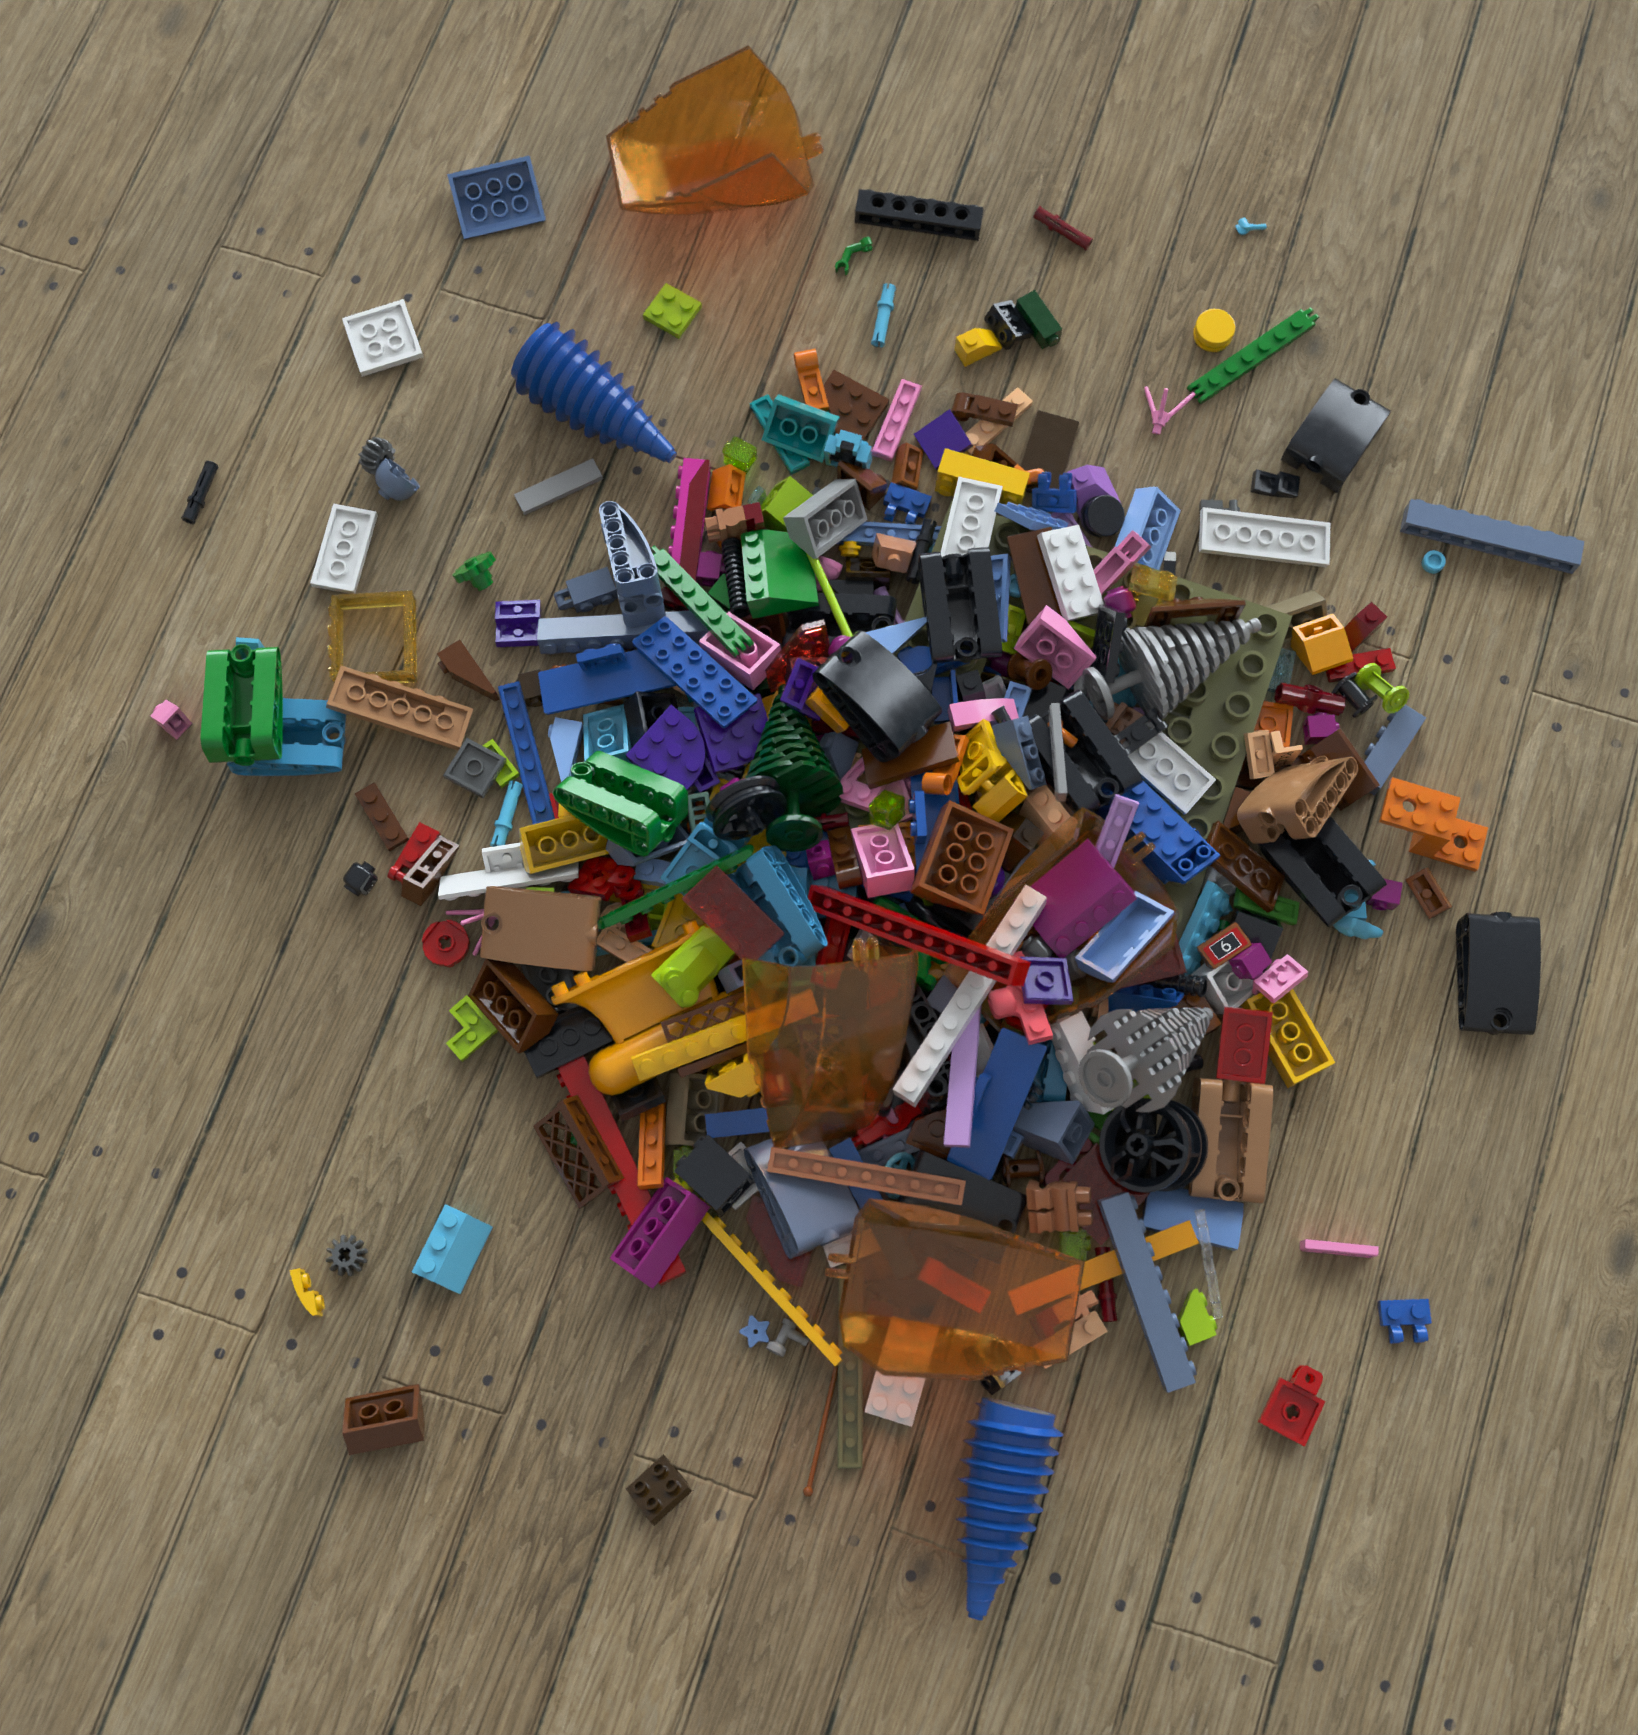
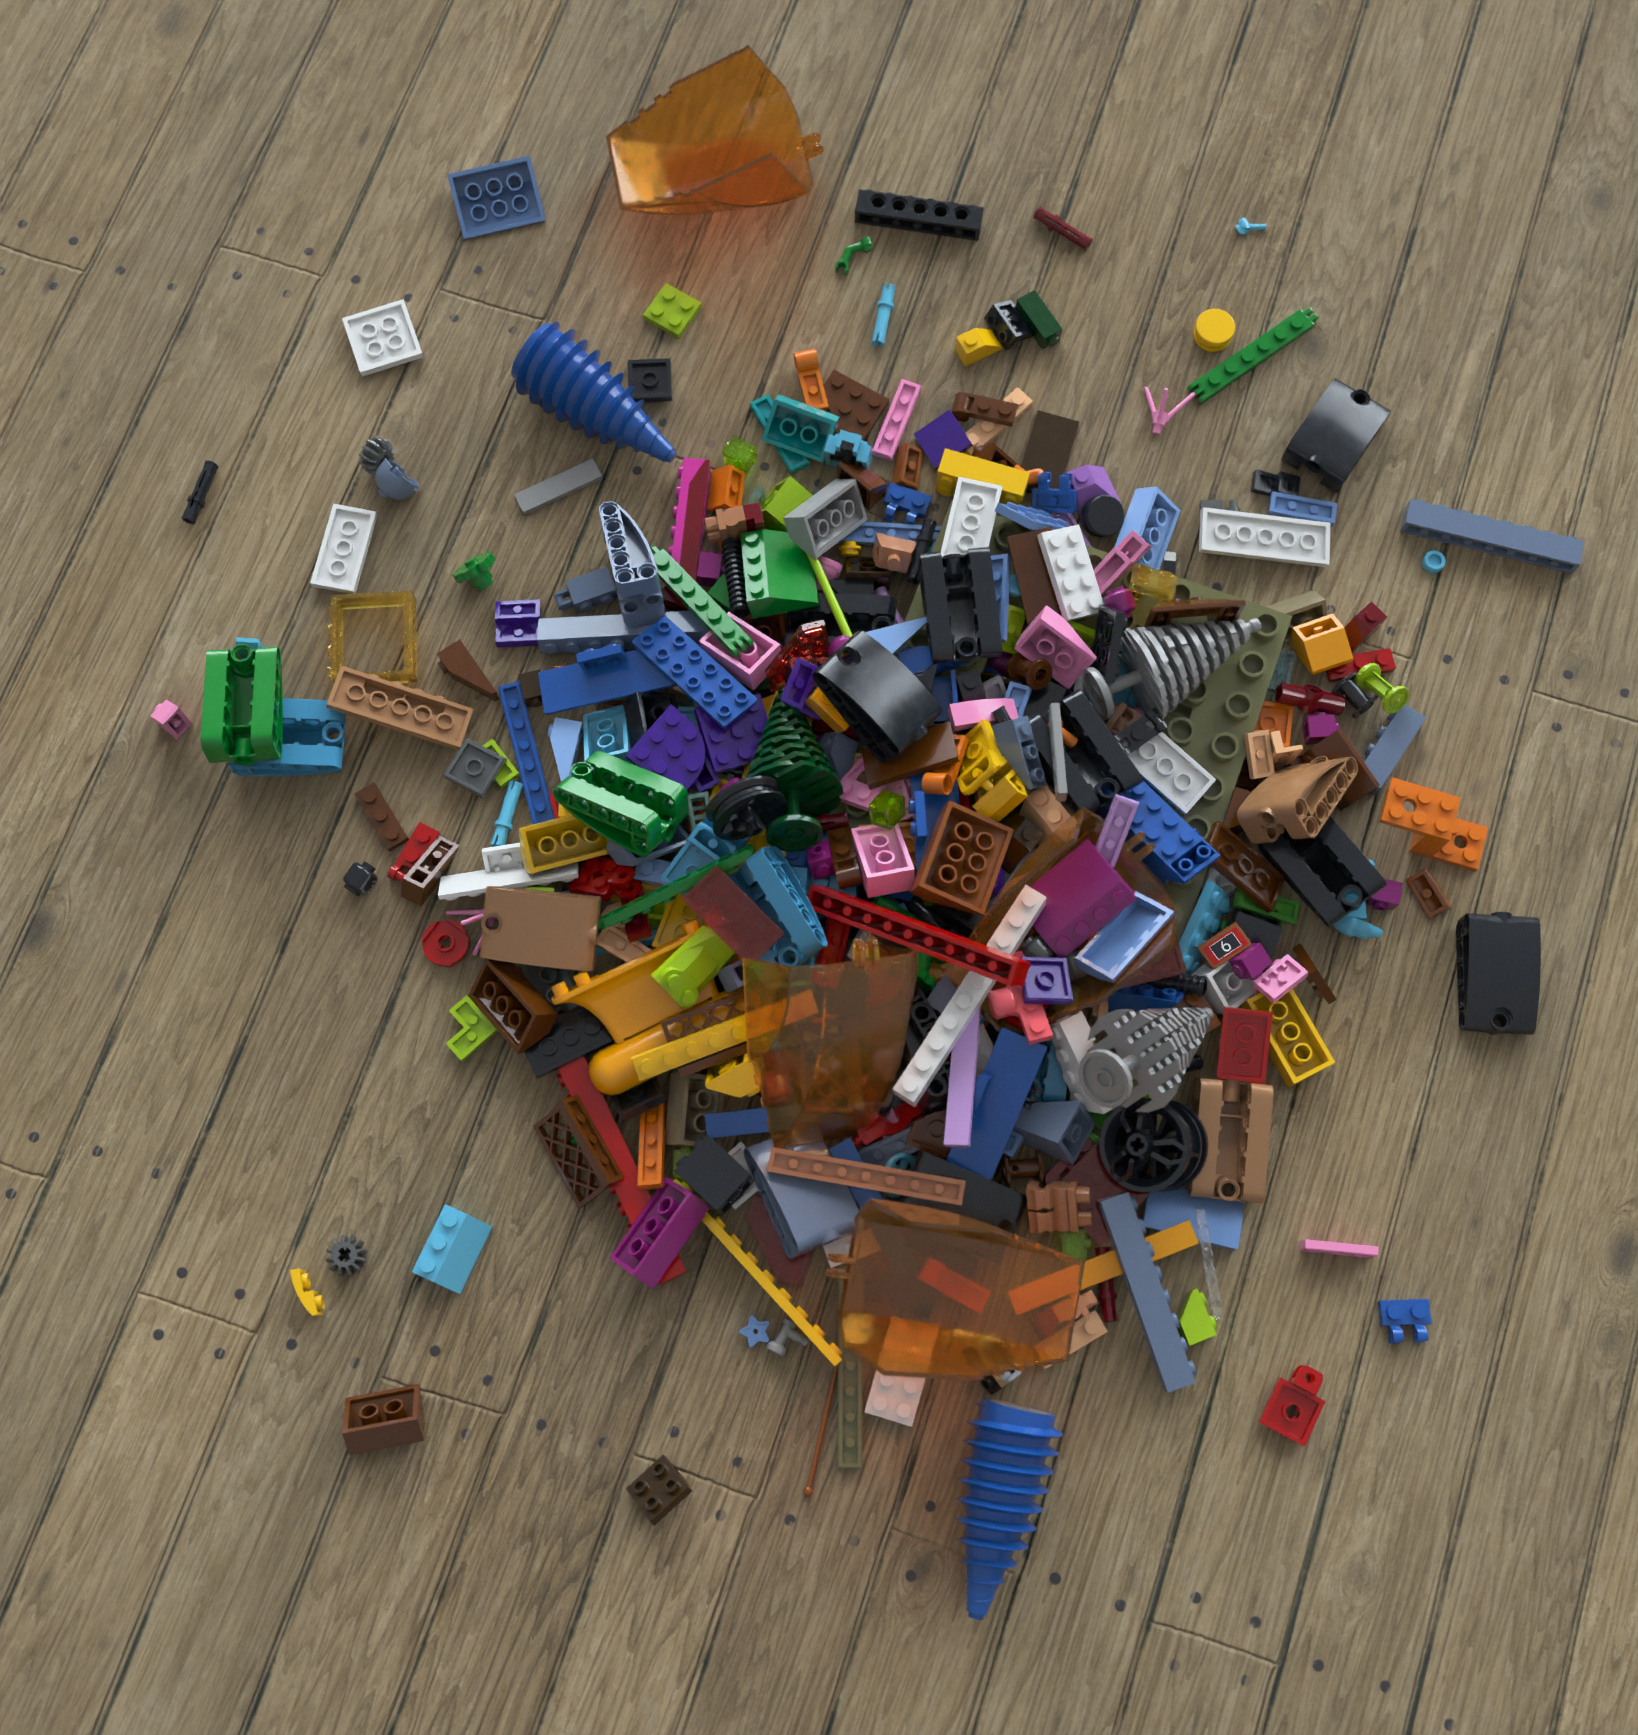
none -> black plate [628,358,672,402]
none -> medium blue plate [1268,491,1338,527]
none -> reddish brown plate [1293,943,1337,1004]

